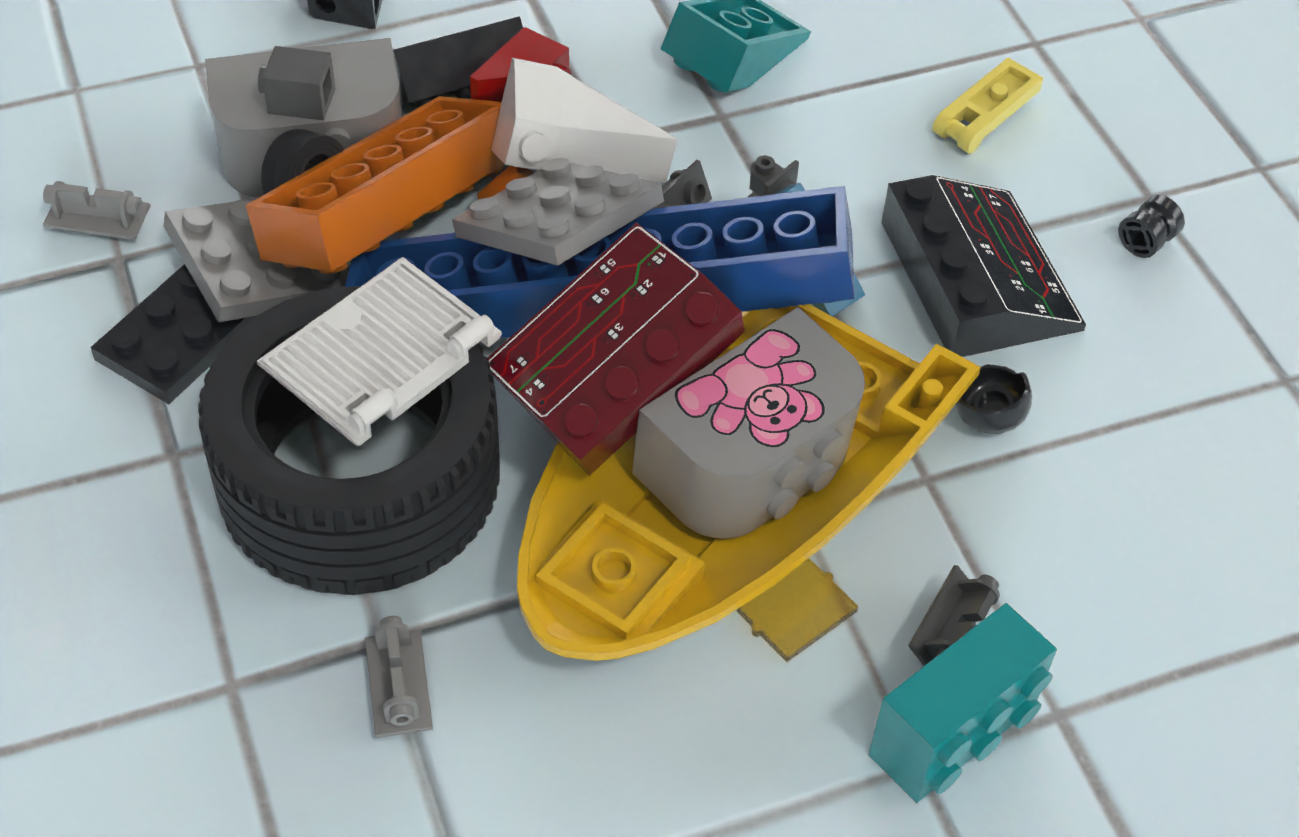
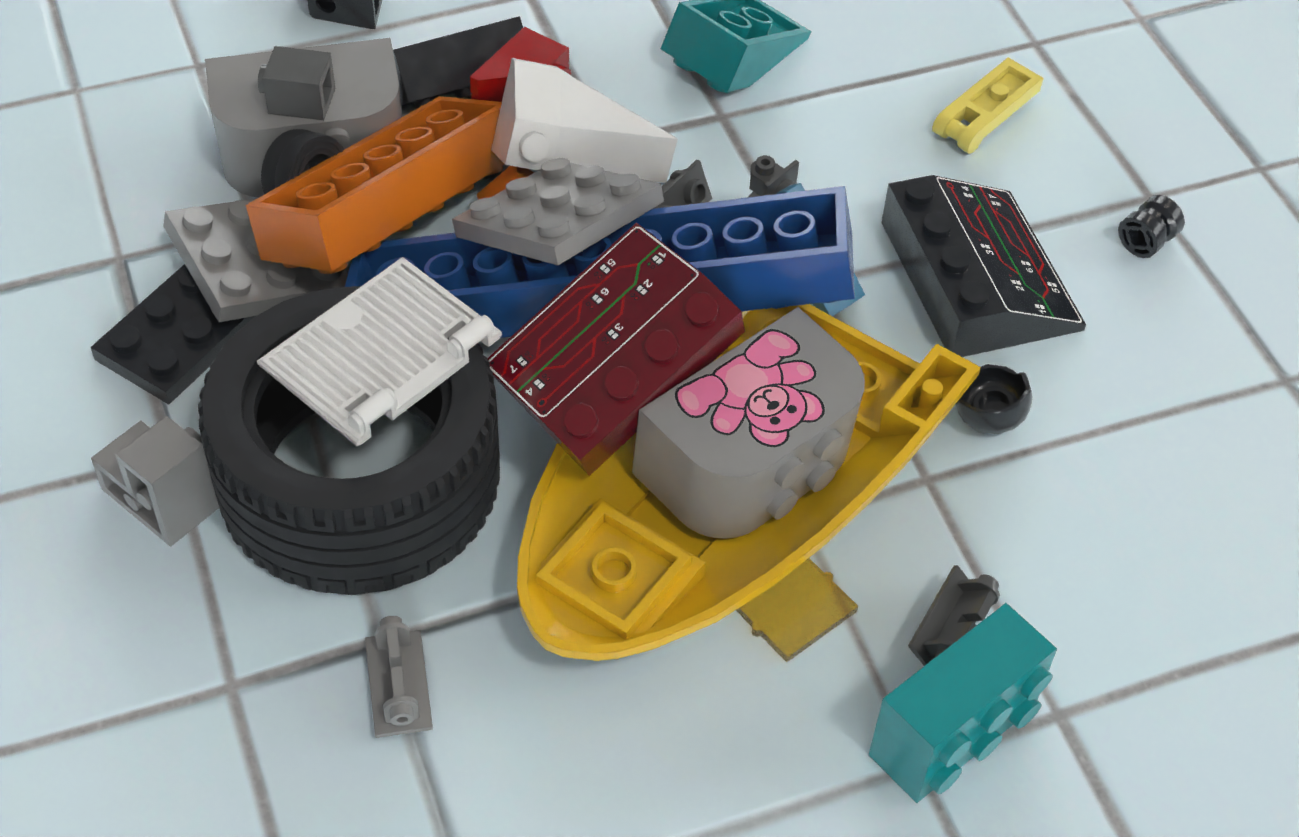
light grey hinge [43,181,150,240] -> none
none -> light grey brick [91,416,219,547]

